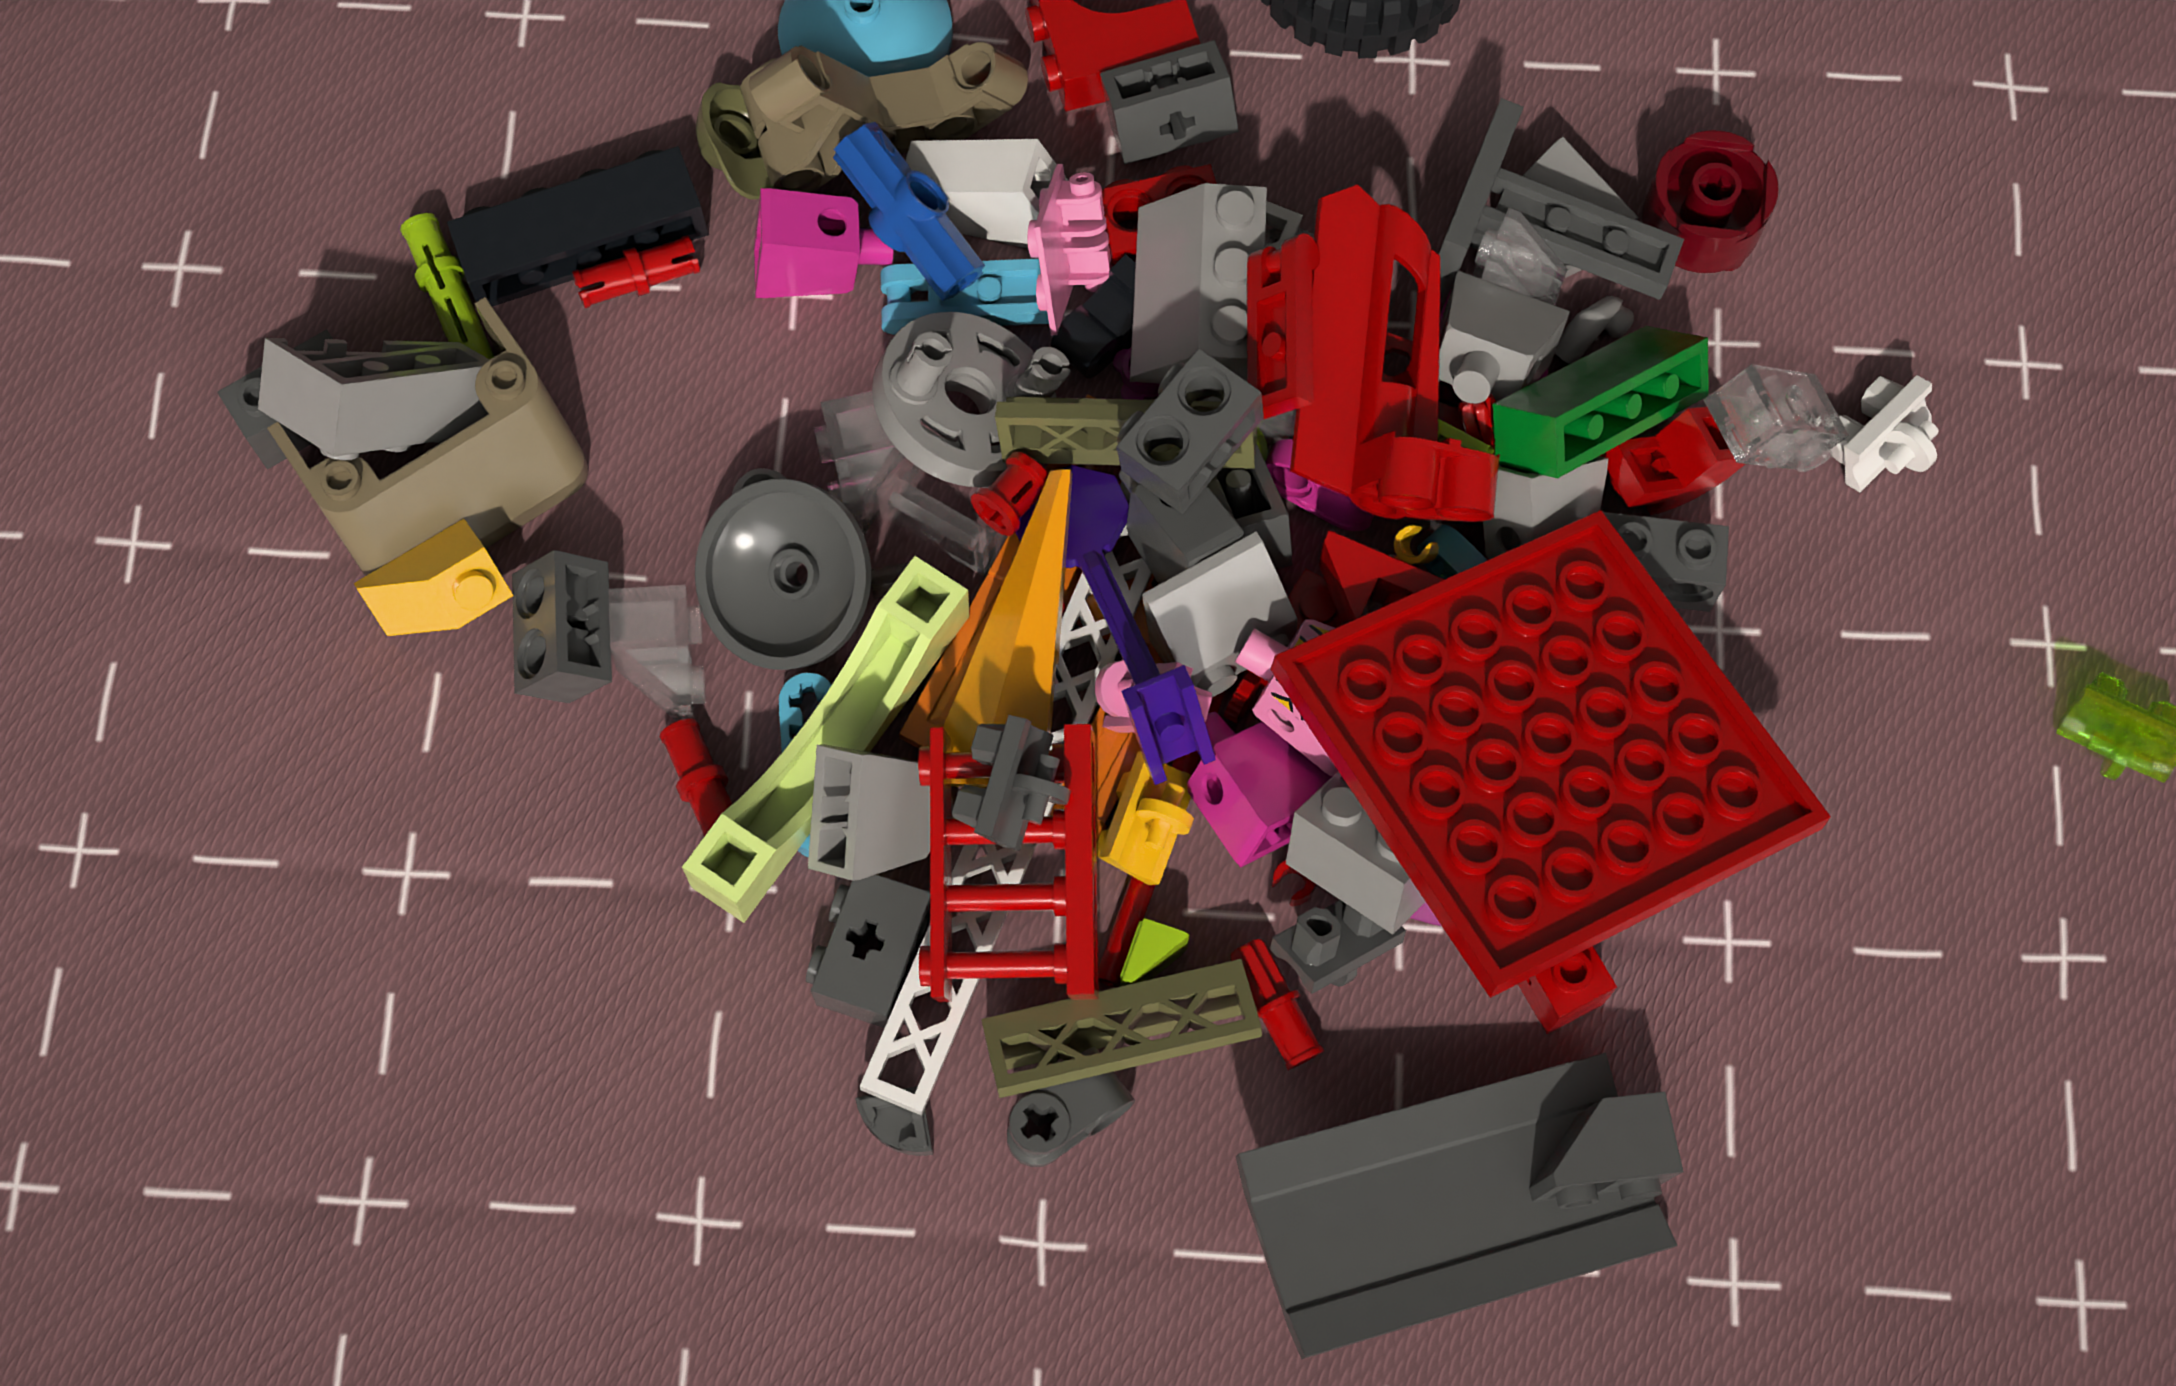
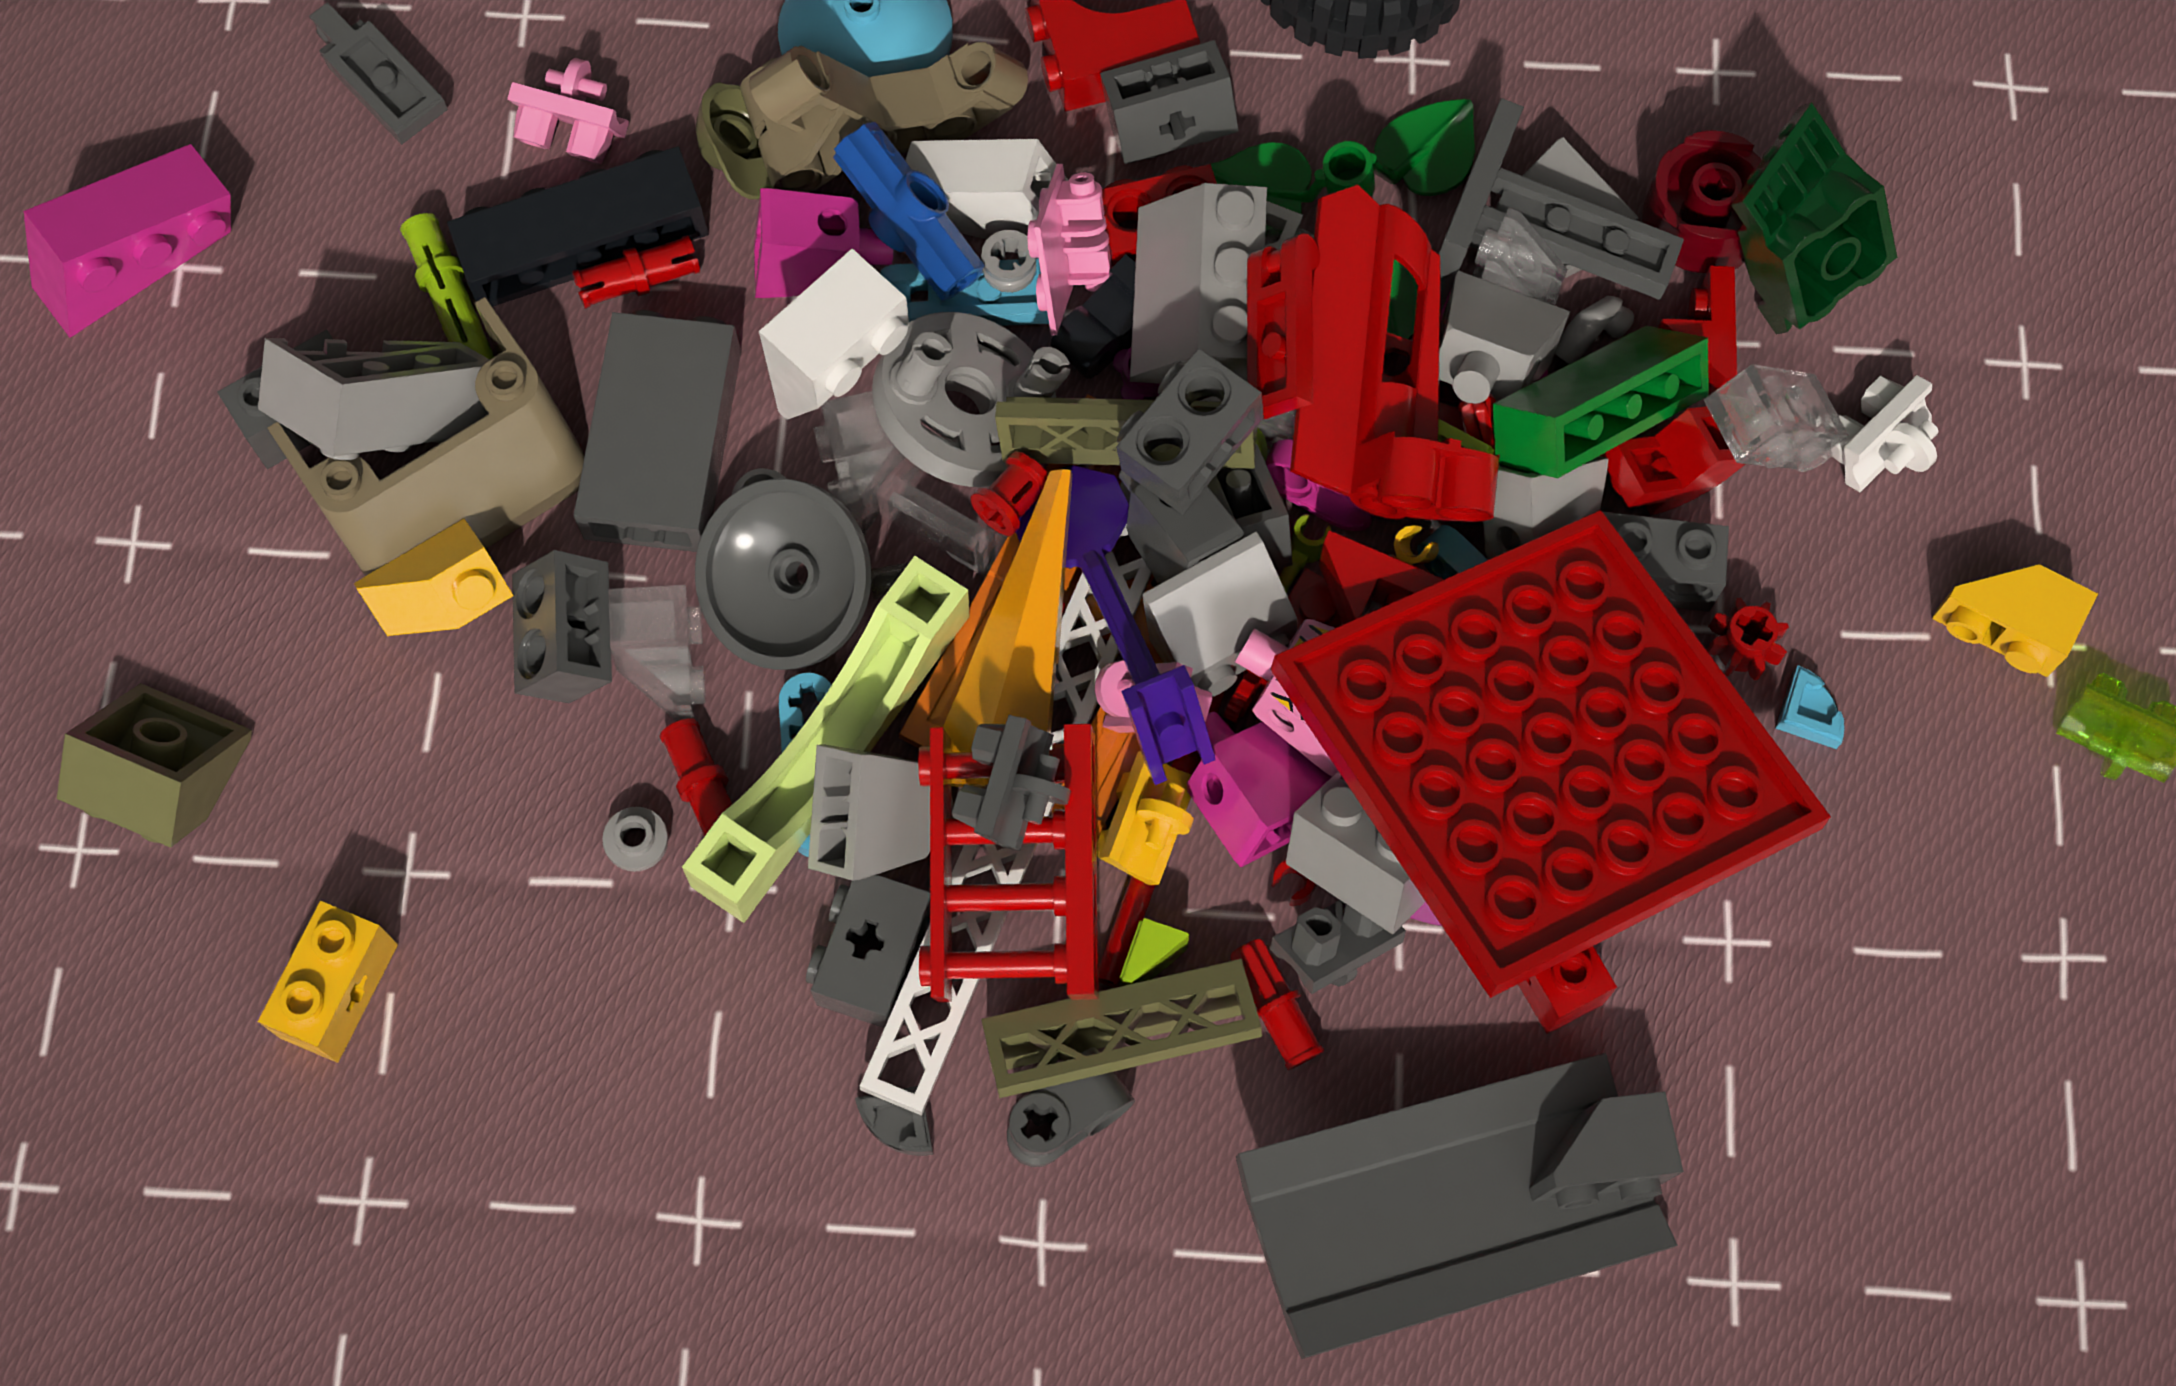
none -> dark pink wedge [23,144,231,338]
none -> olive slope [57,683,252,848]
none -> yellow brick [257,901,398,1063]
none -> dark grey hinge [309,2,448,145]
none -> bright pink hips [508,58,629,164]
none -> dark grey brick [573,310,741,552]
none -> light grey plate [602,807,669,872]
none -> white slope [759,249,910,420]
none -> light grey bush [981,230,1036,293]
none -> green plant [1211,99,1475,340]
none -> hand [1279,514,1331,593]
none -> red slope [1658,266,1737,404]
none -> red gear [1707,597,1789,680]
none -> dark green slope [1731,102,1898,335]
none -> medium azure tile [1775,665,1844,749]
none -> yellow slope [1932,564,2098,677]

